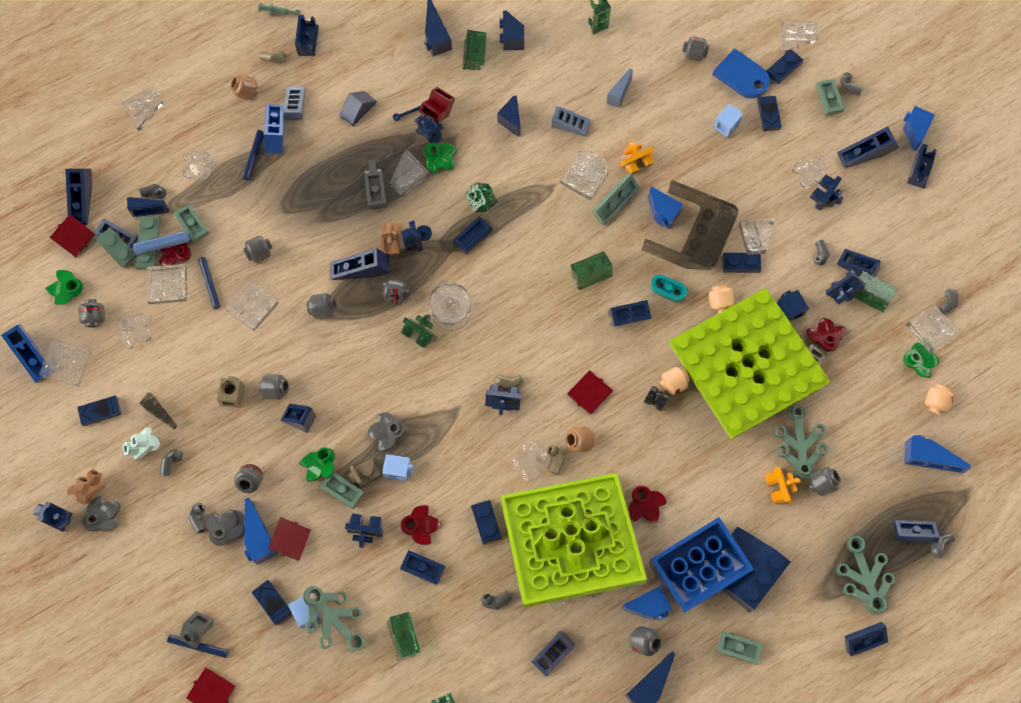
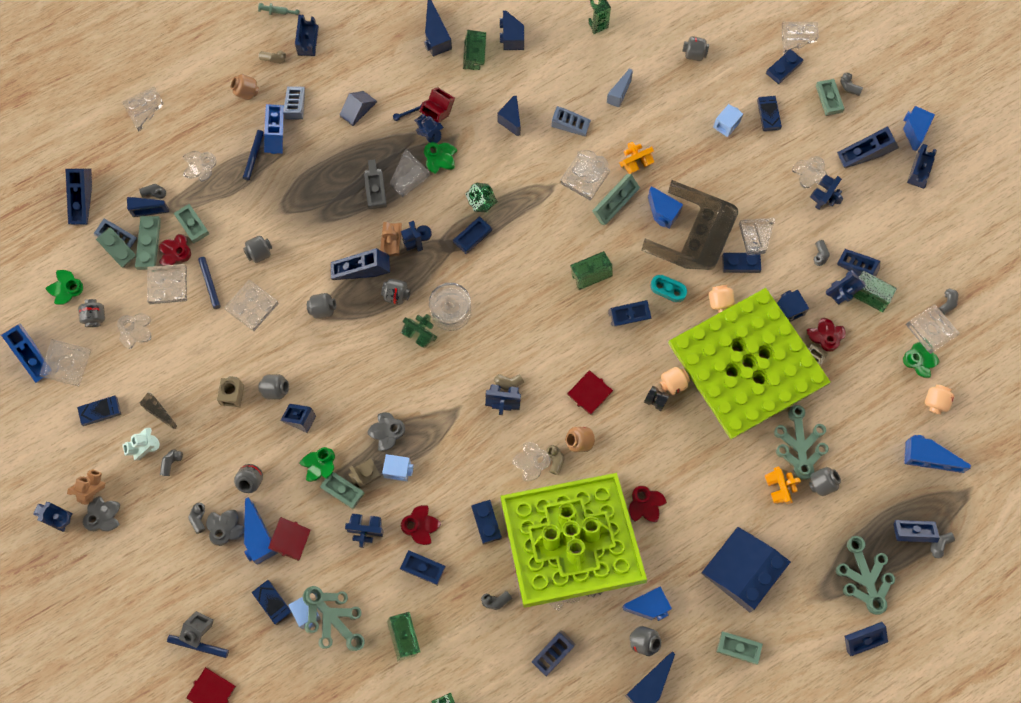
dark red piece [49,214,95,258] -> none
medium blue axle [133,231,190,254] -> none
blue slope [649,517,754,613] -> none
blue tile [712,48,770,99] -> none

